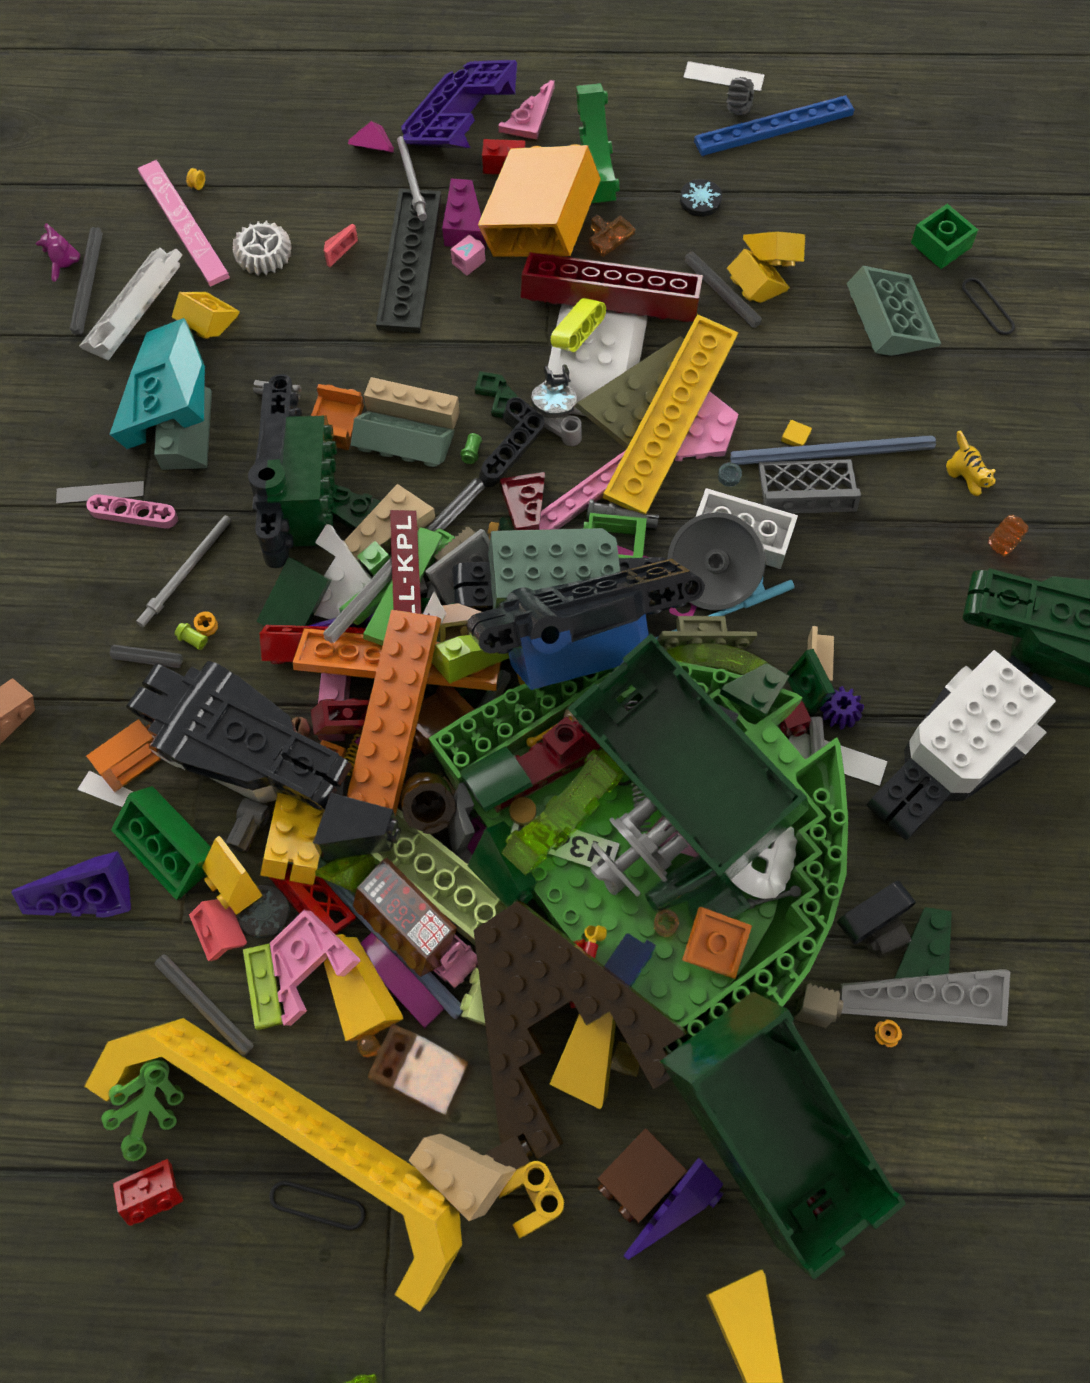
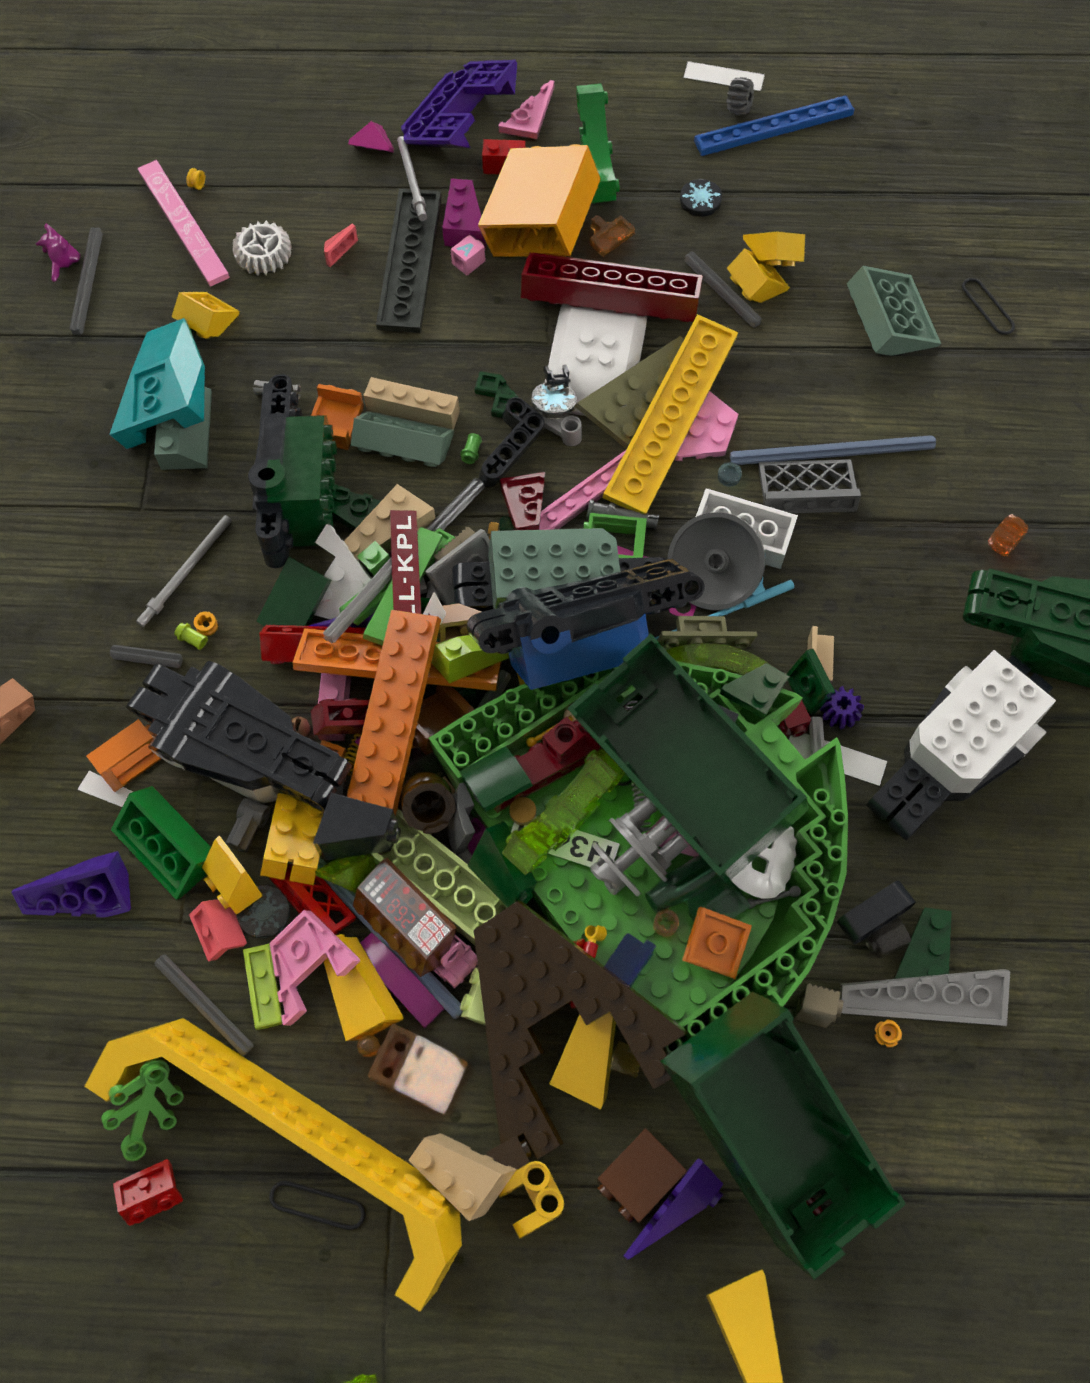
light grey sticker [56,481,144,503] -> none
white slope [79,248,182,360] -> none
bright pink beam [86,494,178,528] -> none
neon yellow beam [551,298,606,352] -> none
yellow tile [781,420,812,447] -> none
green brick [911,204,978,269] -> none
yellow animal [946,431,996,496] -> none

